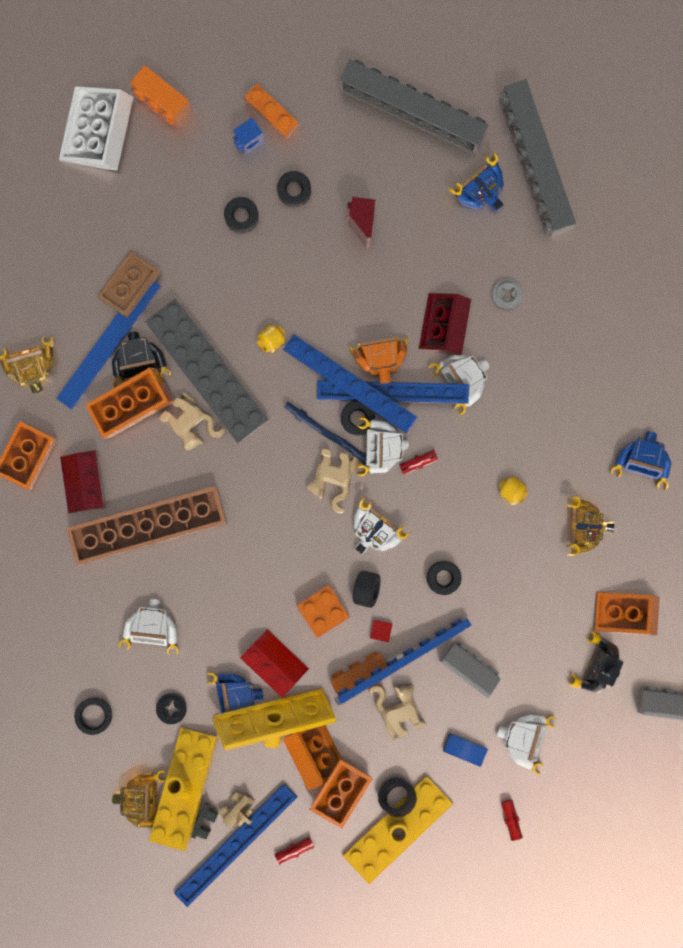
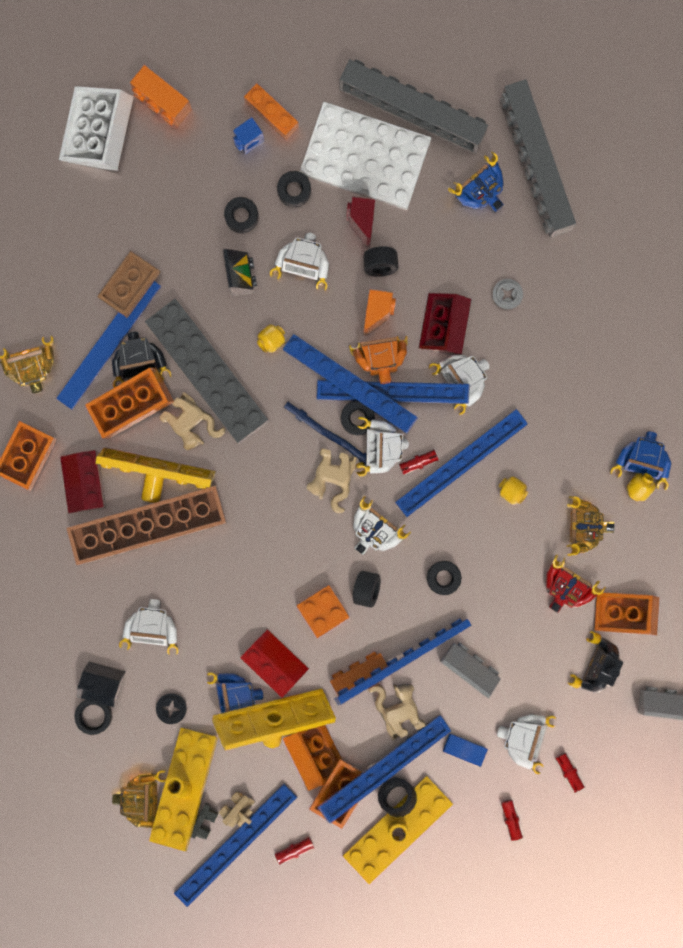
red tile [370,620,393,642] -> none
none -> black slope [77,662,126,707]
none -> yellow plate [96,447,216,503]
none -> black slope [223,249,257,296]
none -> white torso [270,233,329,291]
none -> white plate [300,102,431,210]
none -> blue plate [318,715,451,823]
none -> black tyre [363,246,399,277]
none -> orange slope [364,289,396,336]
none -> blue plate [395,409,528,518]
none -> torso [546,554,606,613]
none -> red pin [555,753,585,793]
none -> yellow head [627,473,656,501]

